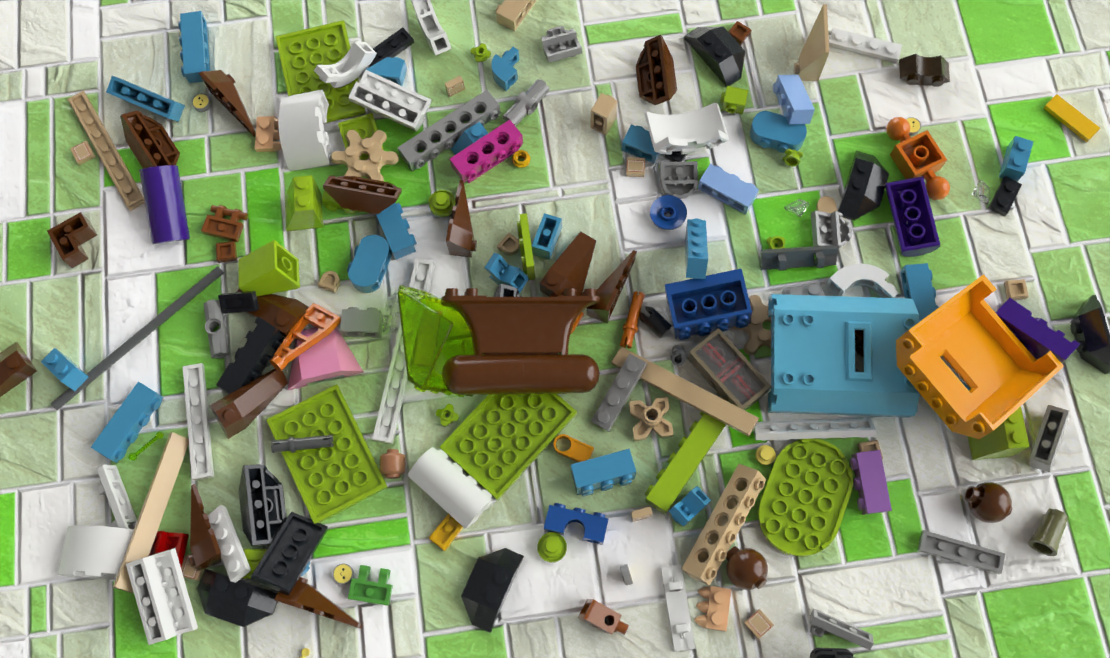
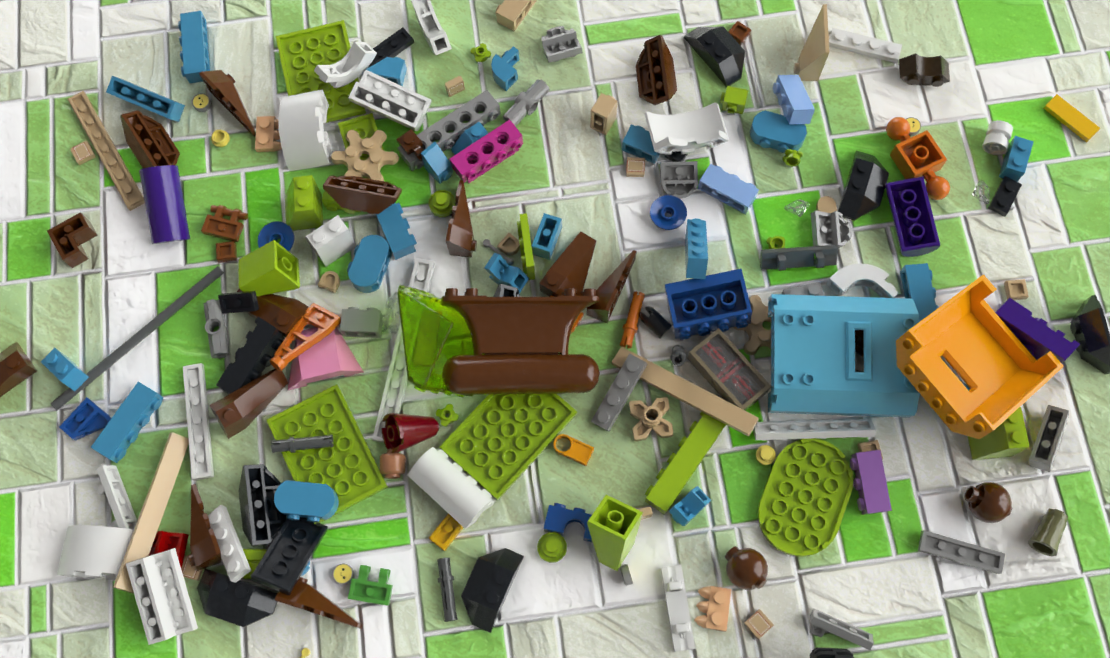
clear neon green hinge [128,431,164,461] -> none
yellow plate [512,150,530,168] -> none
dark azure brick [571,448,636,497] -> none
torso [578,599,629,636] -> none
tan brick [682,464,766,586] -> none
none -> blue wing [59,397,111,441]
none -> light yellow plate [211,129,230,147]
none -> blue dish [258,221,295,251]
none -> dark azure brick [274,480,339,523]
none -> white slope [305,215,357,267]
none -> dark red cone [382,413,439,453]
none -> reddish brown plate [396,129,424,161]
none -> dark azure slope [421,142,453,183]
none -> dark grey pin [437,557,458,622]
none -> light grey hinge [483,239,514,265]
none -> lime slope [587,495,643,571]
none -> white wheel [982,120,1013,155]

